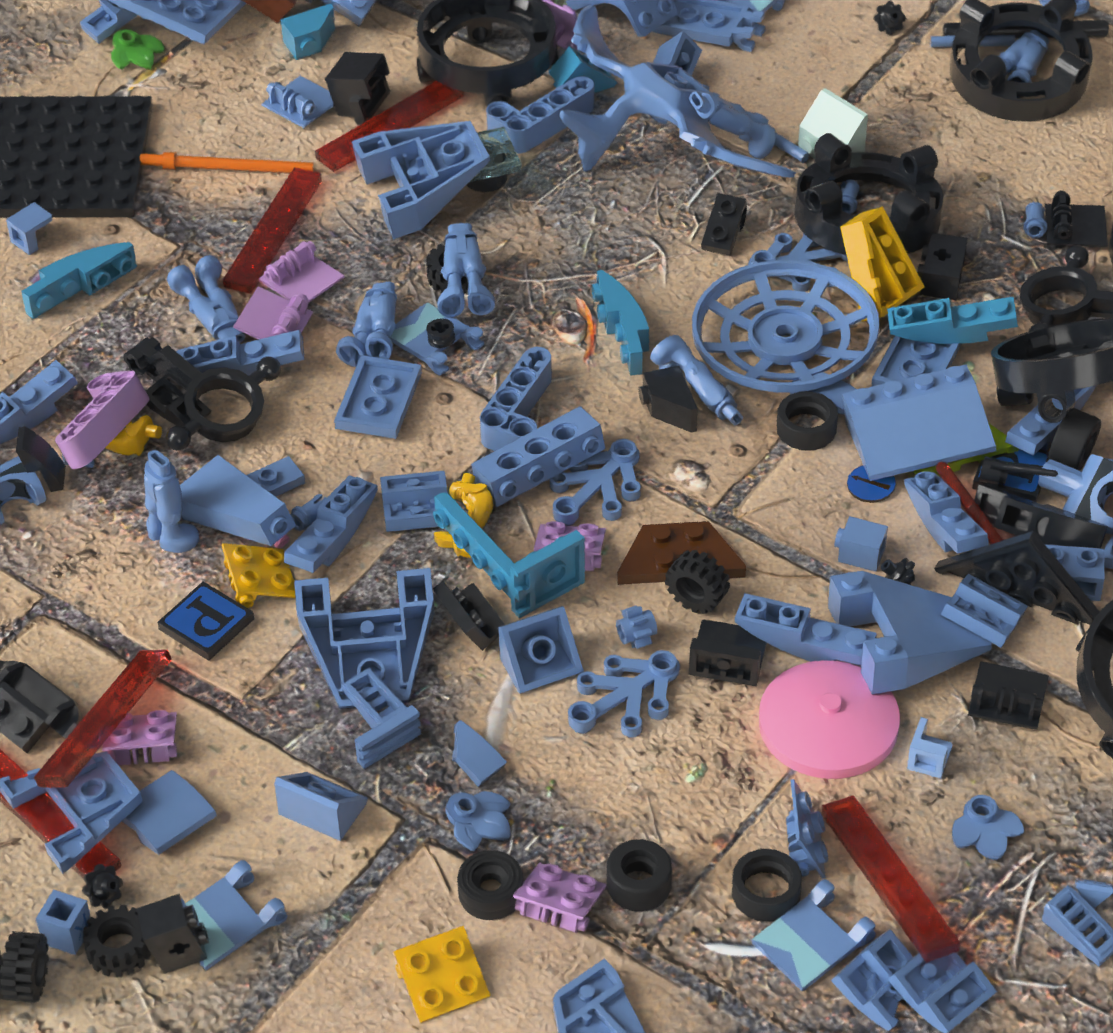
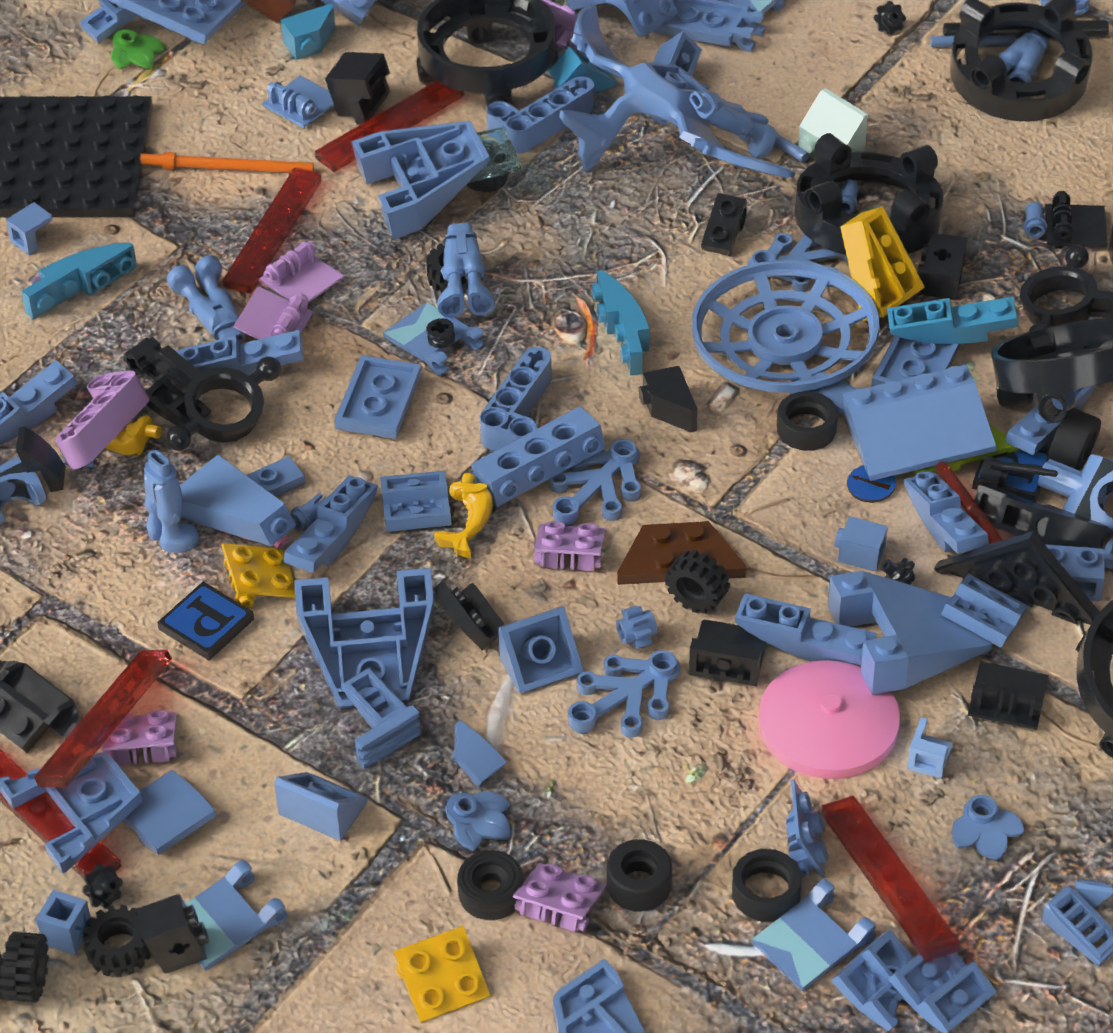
medium blue piece [336,282,397,367] -> none
dark azure bracket [433,492,585,618] -> none
medium blue piece [650,335,743,426] -> none

